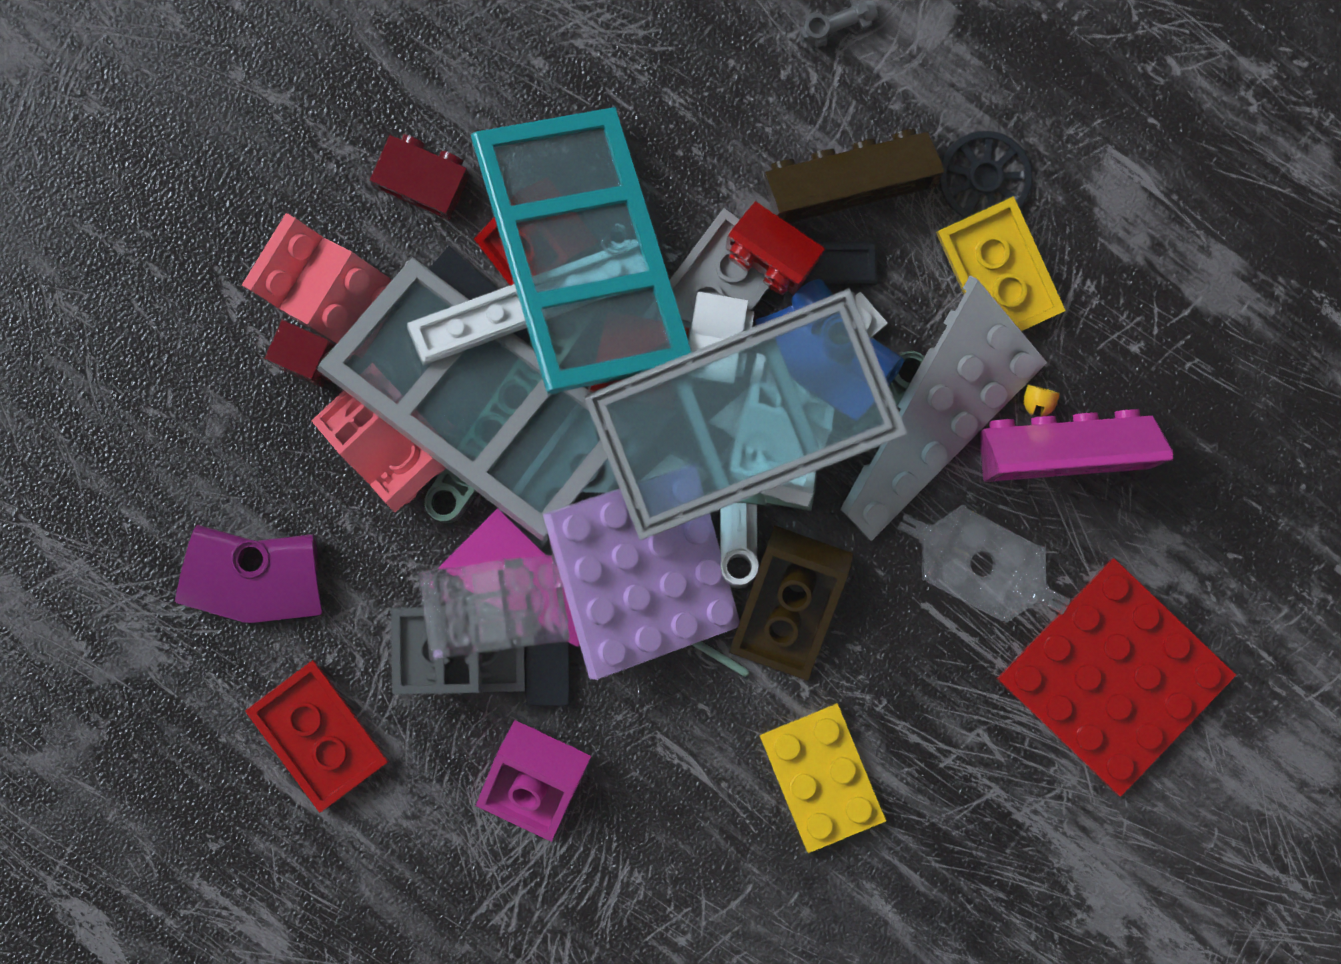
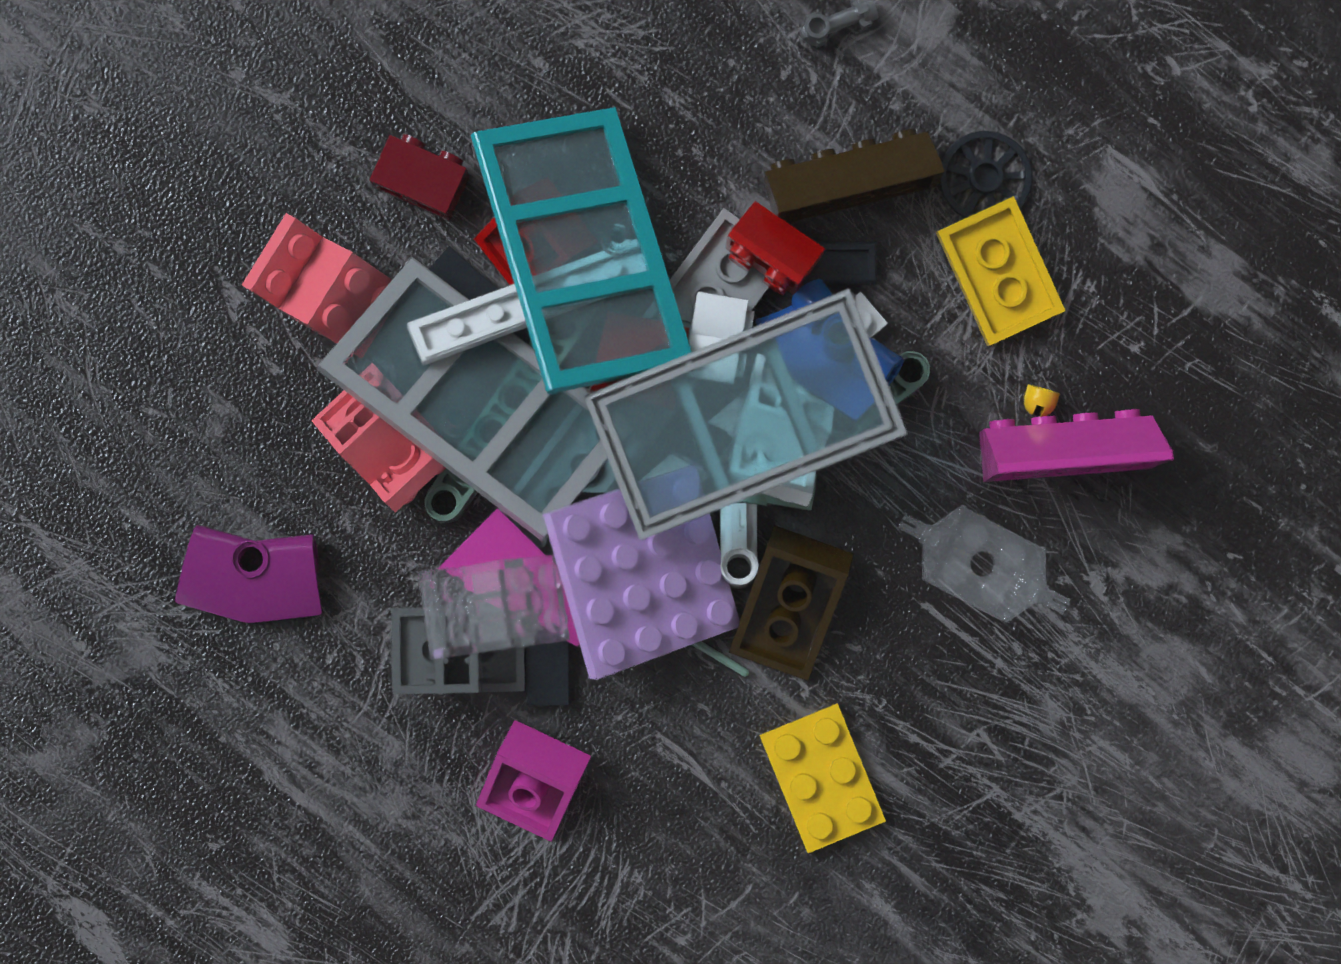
red plate [245,660,389,813] -> none
dark red brick [264,320,334,388] -> none
light grey wing [840,275,1047,541] -> none
red plate [996,558,1236,797] -> none

